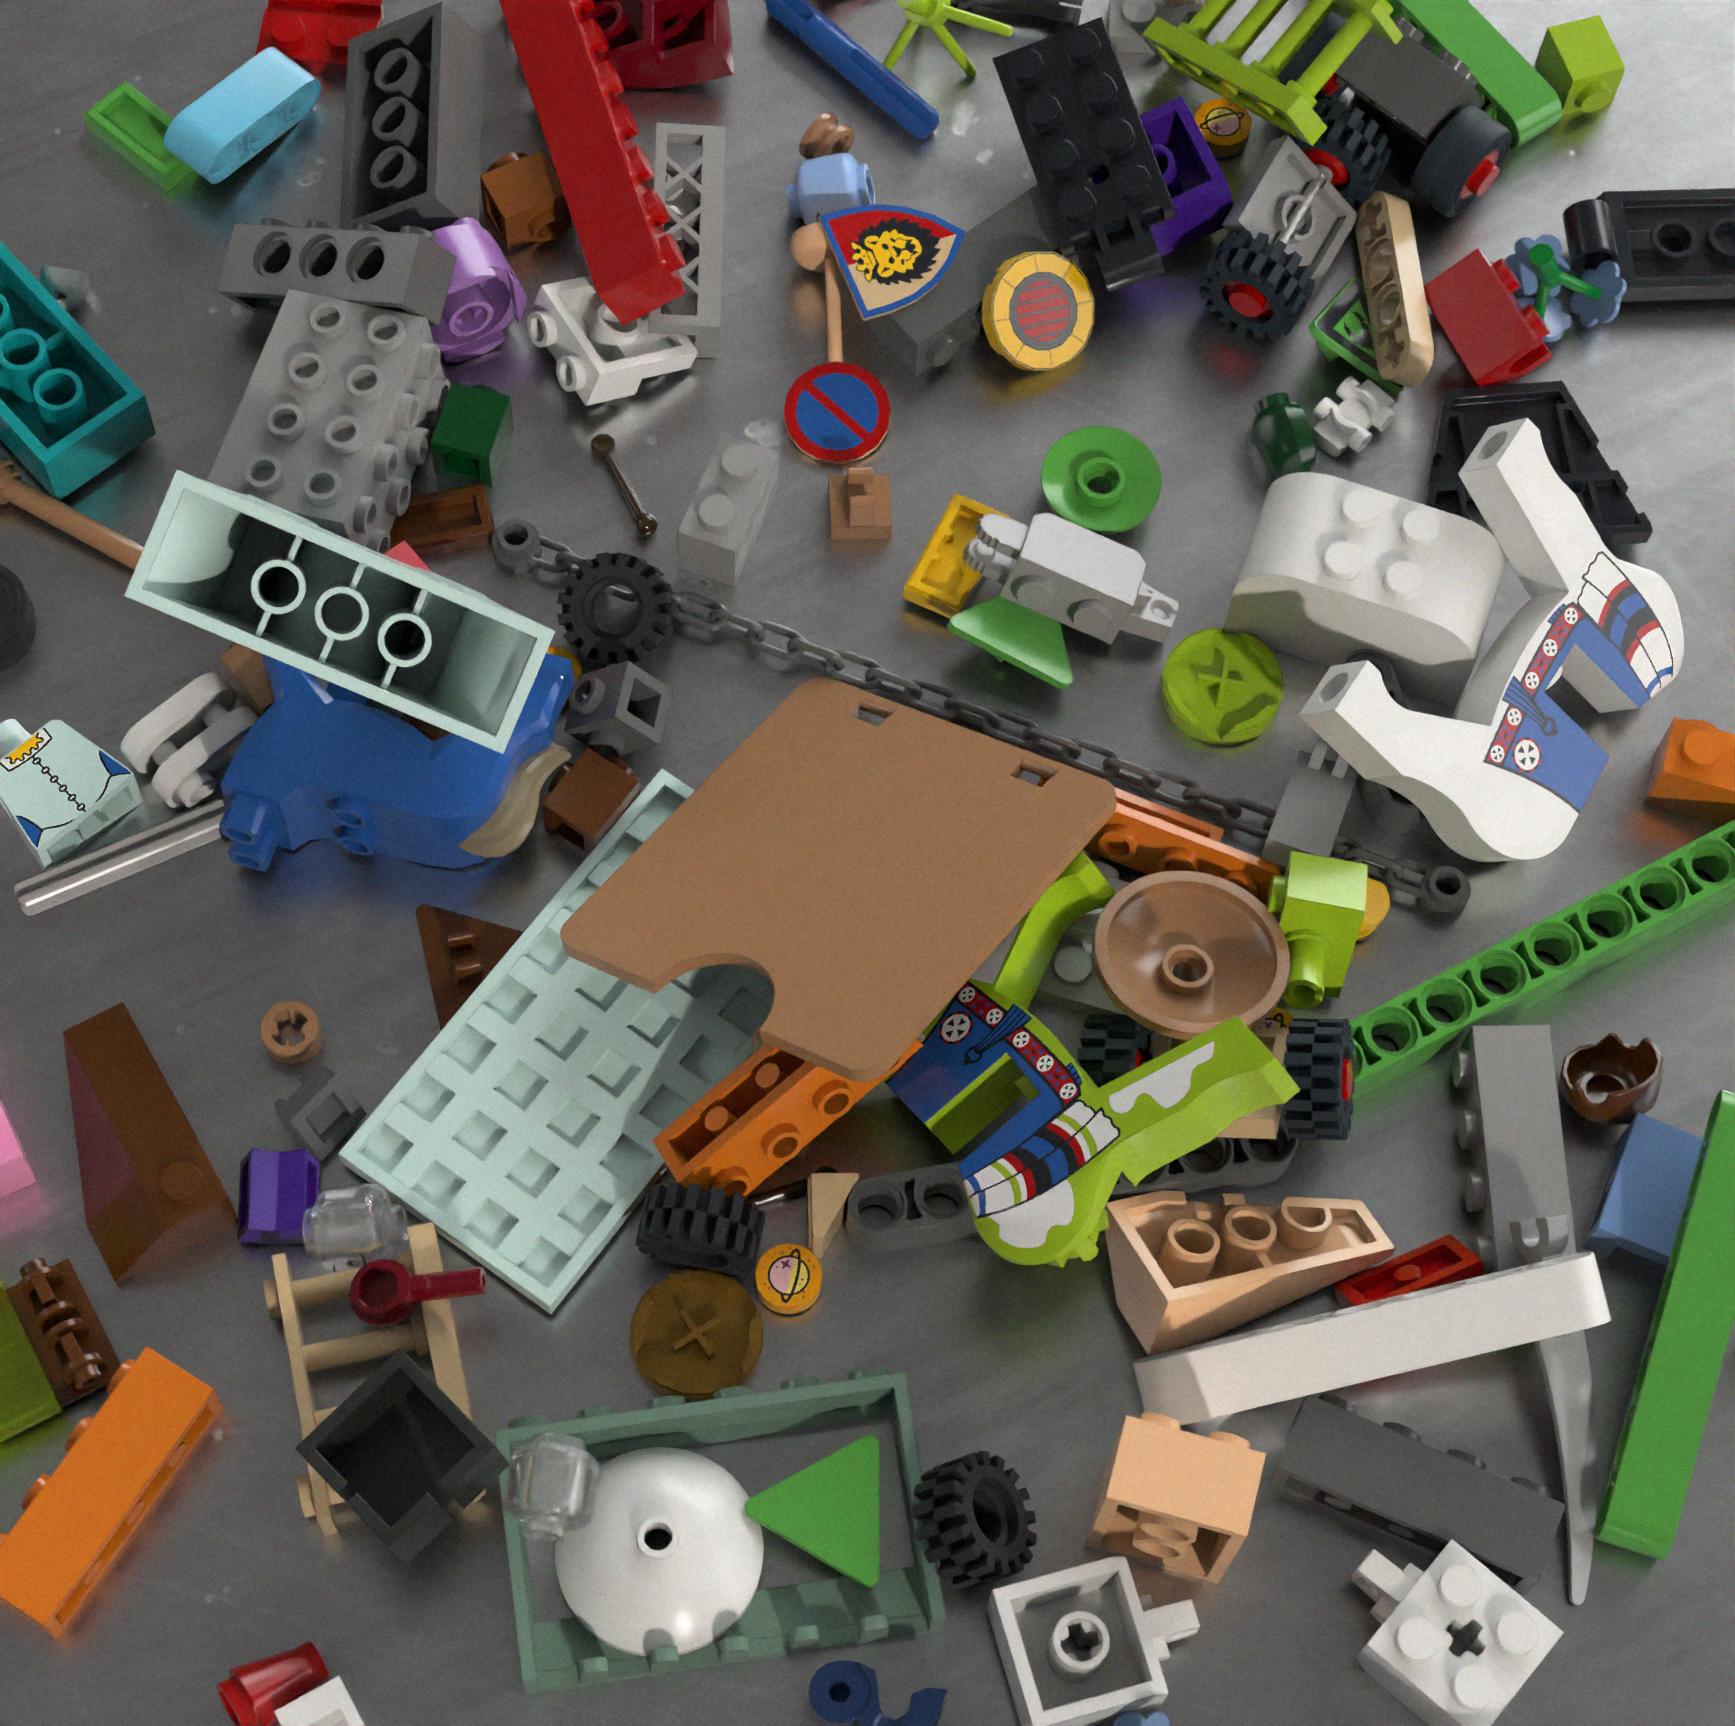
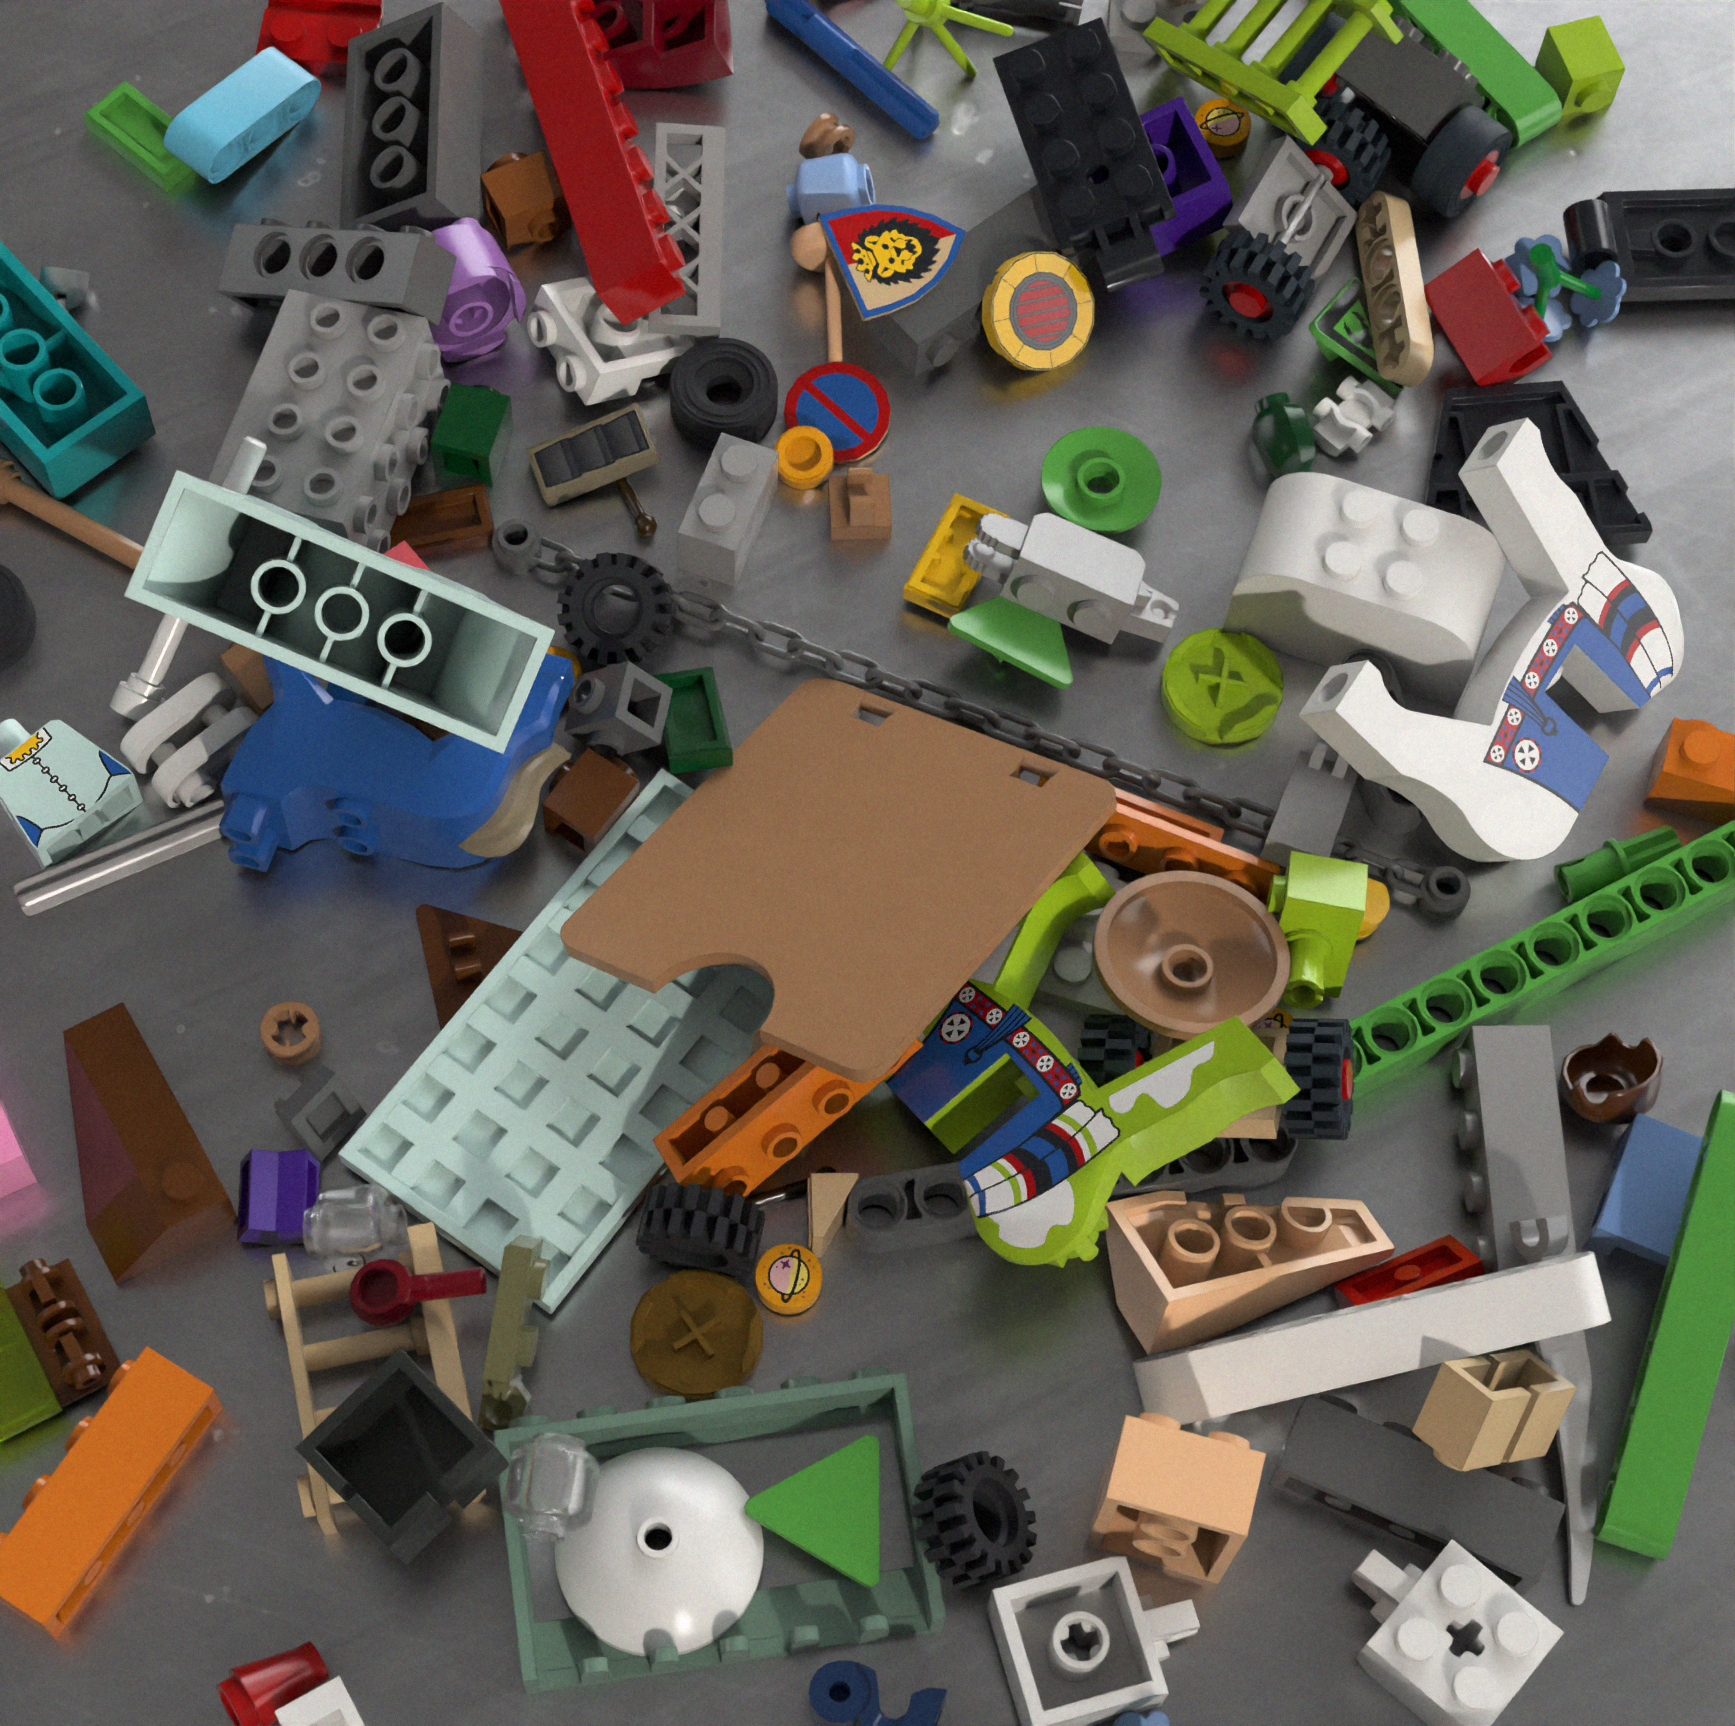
none -> white piece [109,436,267,722]
none -> olive hinge [477,1235,550,1430]
none -> tile [526,403,661,508]
none -> dark green tile [651,667,733,774]
none -> black tyre [670,338,778,452]
none -> light orange tile [774,426,834,490]
none -> tan piece [1412,1349,1577,1471]
none -> bright green axle [1554,825,1682,903]

